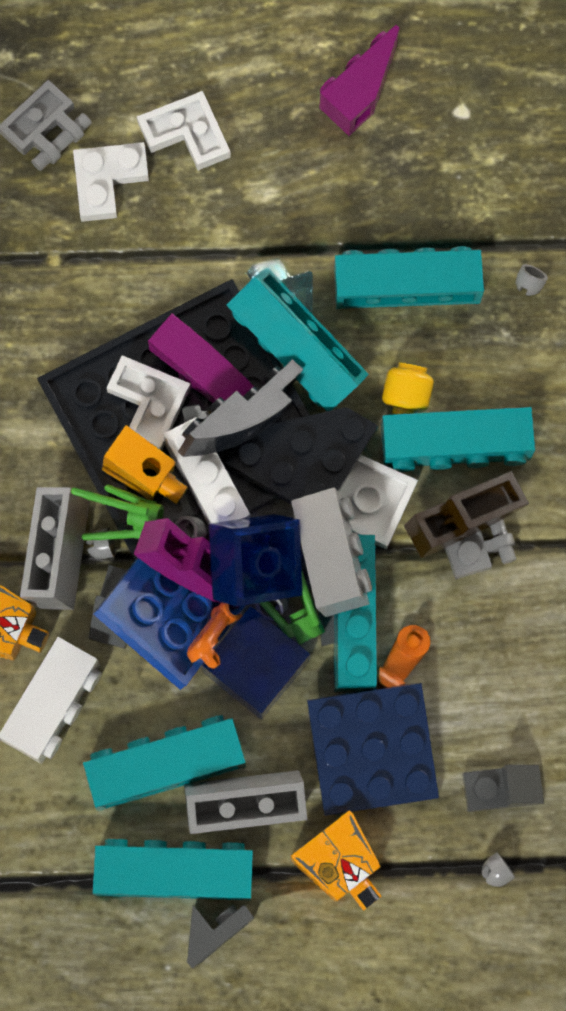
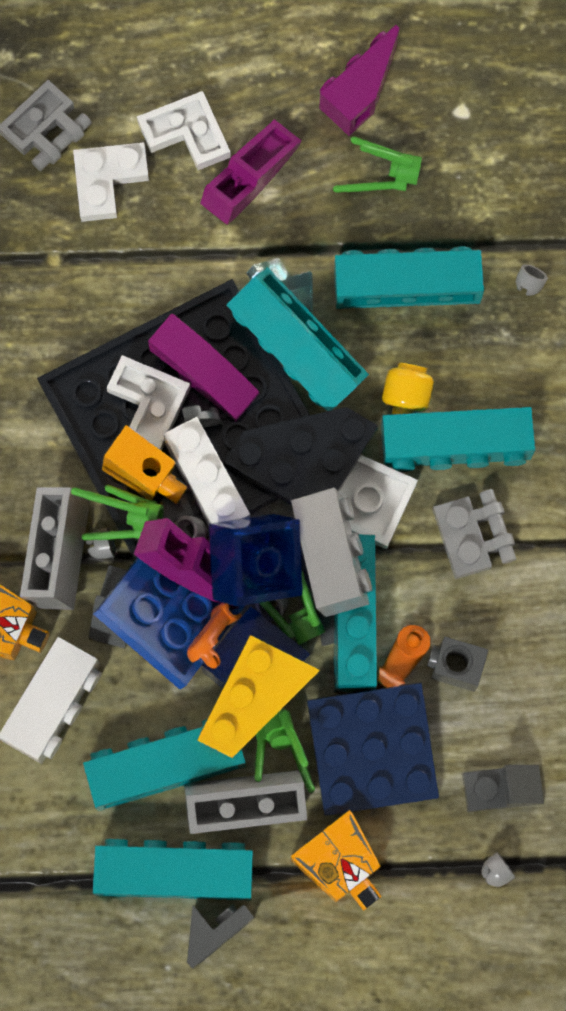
slope [178,359,303,457] -> none
dark brown slope [404,471,529,559] -> none
none -> yellow wing [197,635,320,758]
none -> magenta slope [200,119,302,225]
none -> bright green plant [254,709,315,793]
none -> bright green plant [333,136,422,193]
none -> dark grey brick [427,636,488,692]

